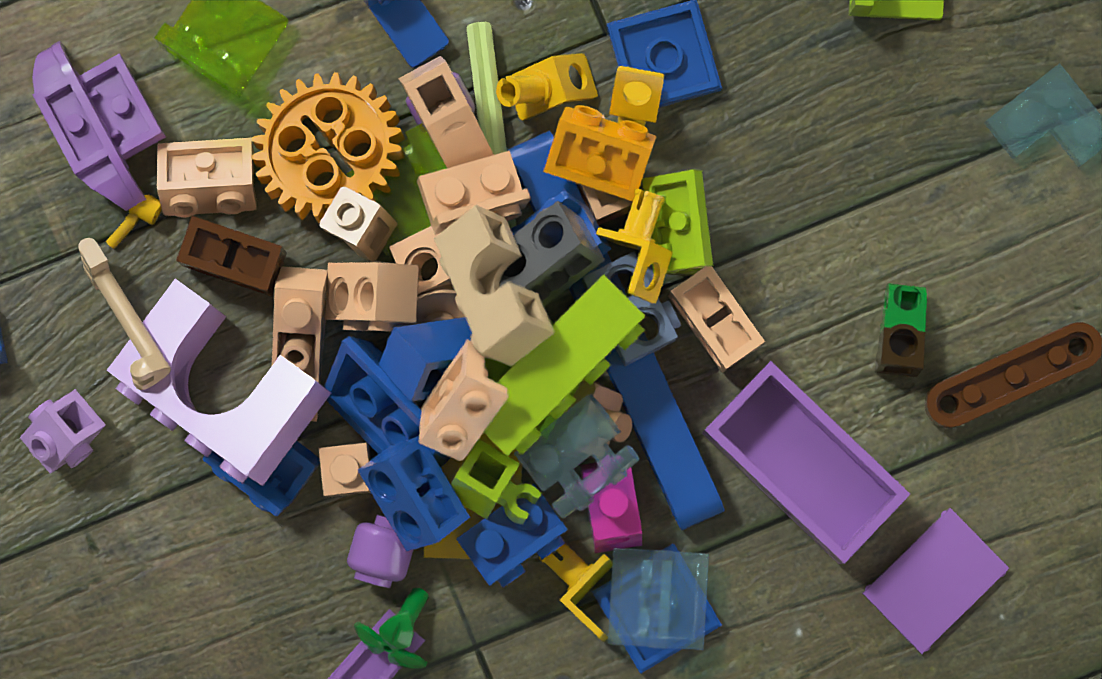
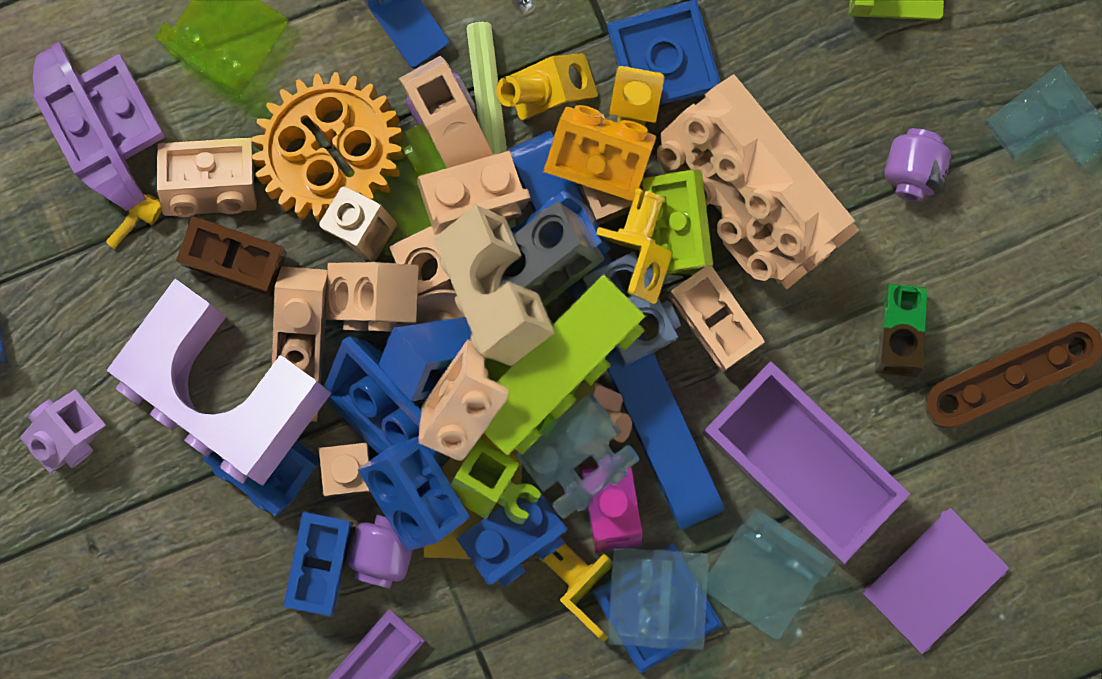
tan hinge [78,238,171,390] -> none
green plant [354,587,429,669] -> none
none -> blue brick [283,512,354,616]
none -> light nougat brick [657,74,859,290]
none -> clear light blue bracket [700,508,836,640]
none -> medium lavender head [884,128,951,202]

